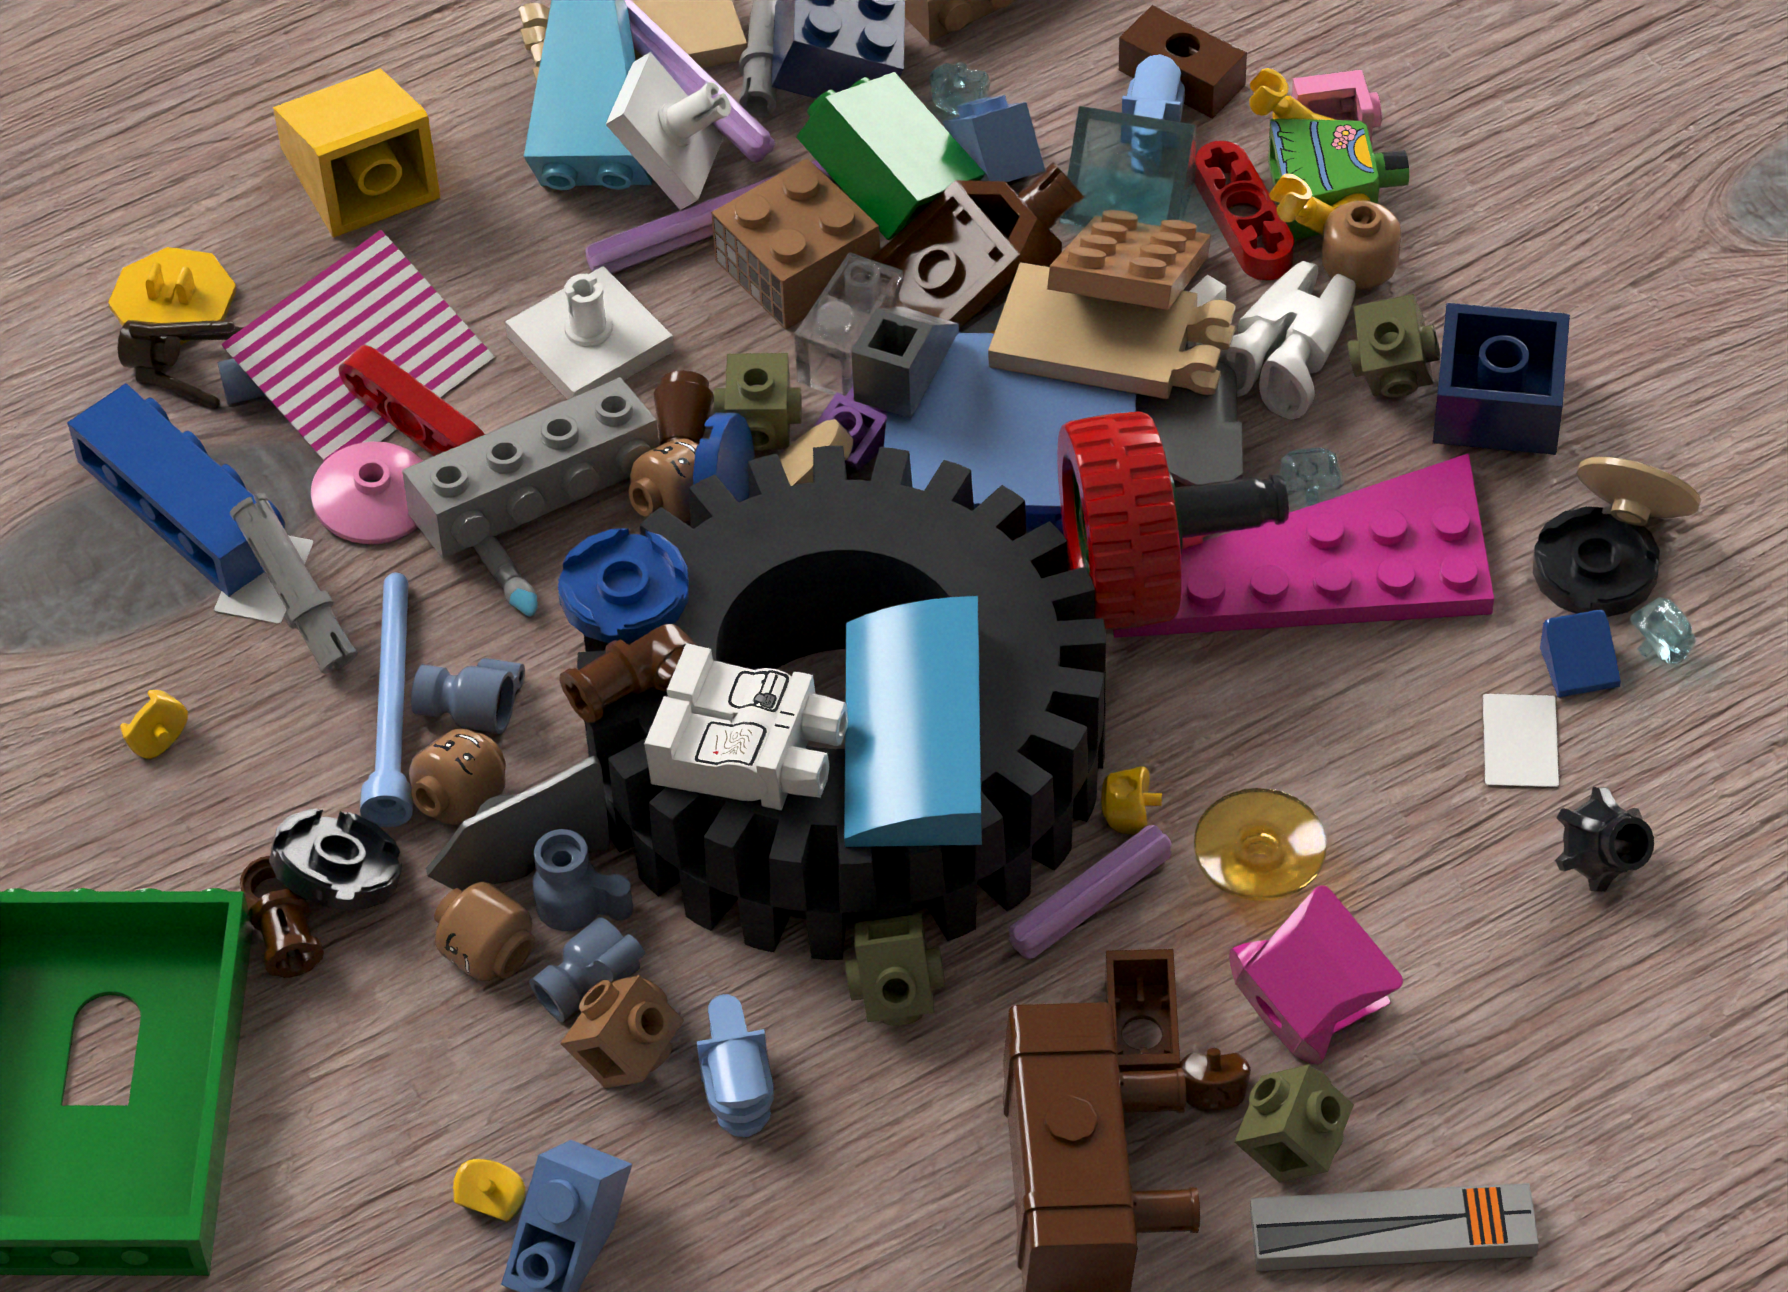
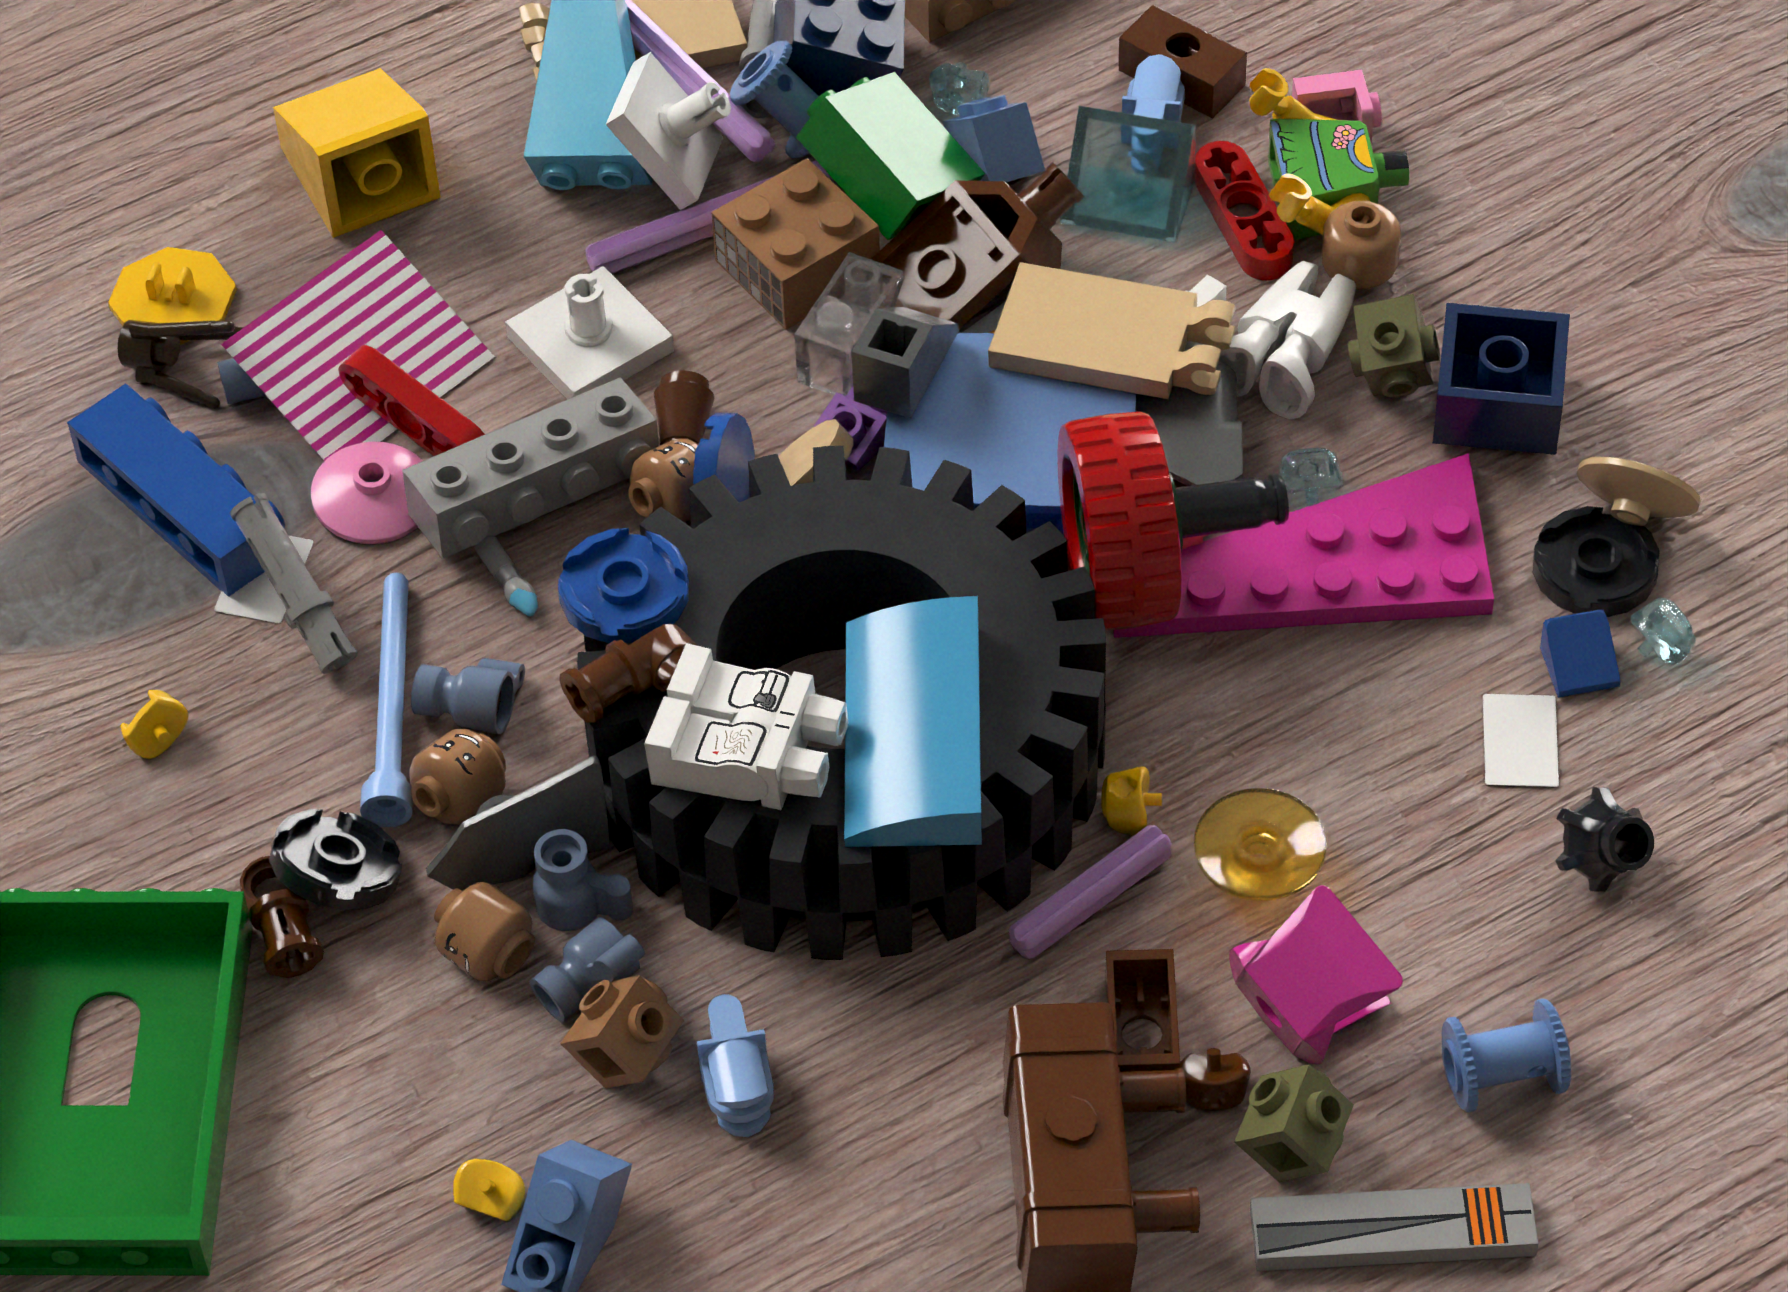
olive brick [714,353,802,451] -> none
olive brick [846,914,945,1026] -> none
medium nougat plate [1047,210,1211,310] -> none
none -> medium blue hose [730,41,819,158]
none -> medium blue hose [1441,999,1571,1112]

